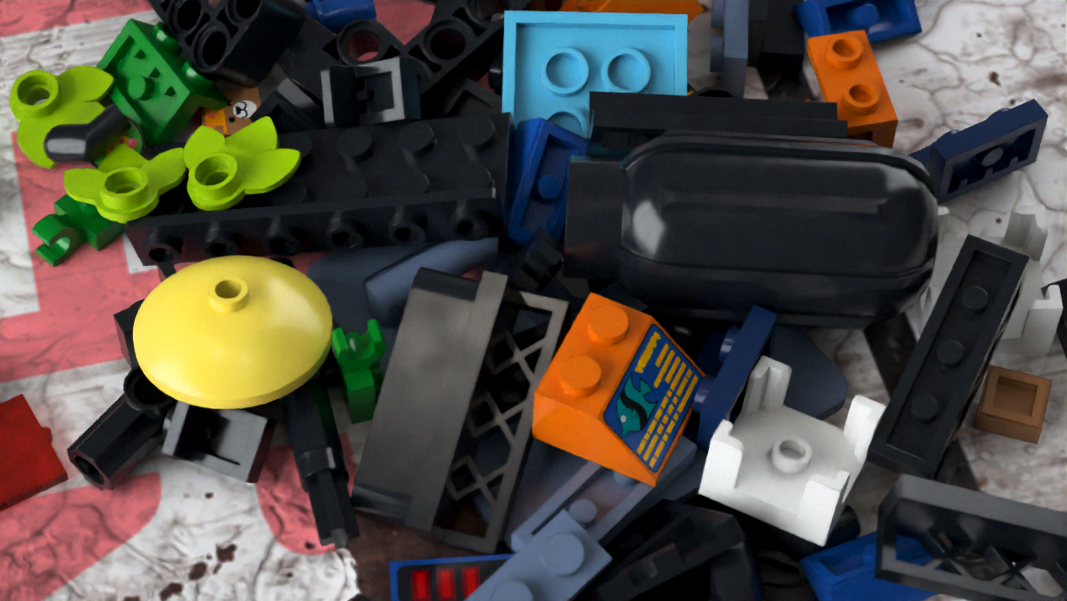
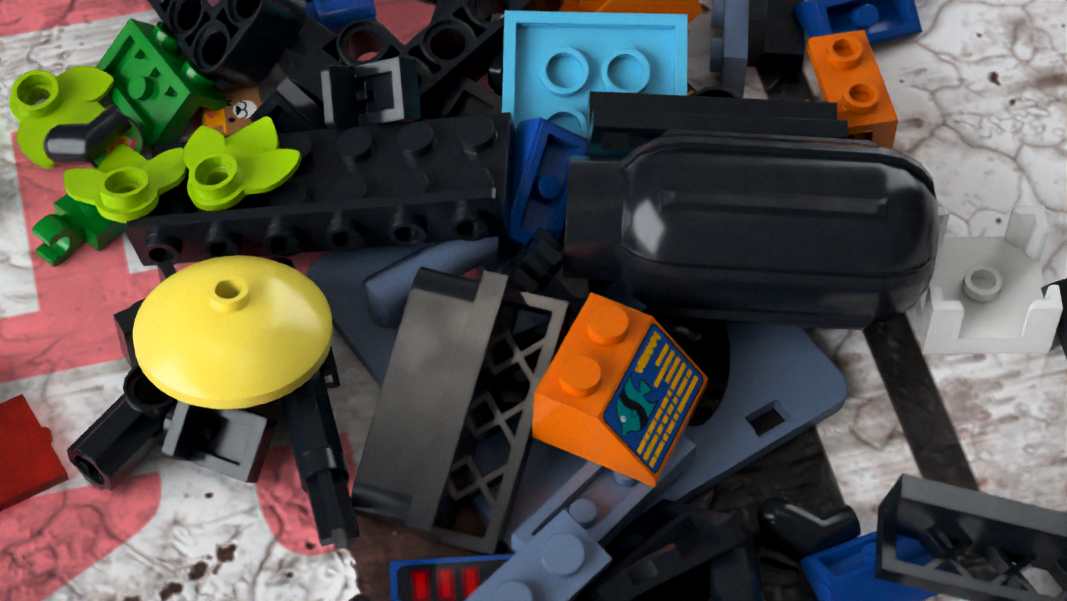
green plate [331,319,387,424] -> none
dark blue bracket [682,305,779,453] -> none
white panel [698,355,887,547] -> none
black fence [866,234,1030,482] -> none
dark blue bracket [908,99,1049,206] -> none
medium nougat tile [973,365,1053,445] -> none

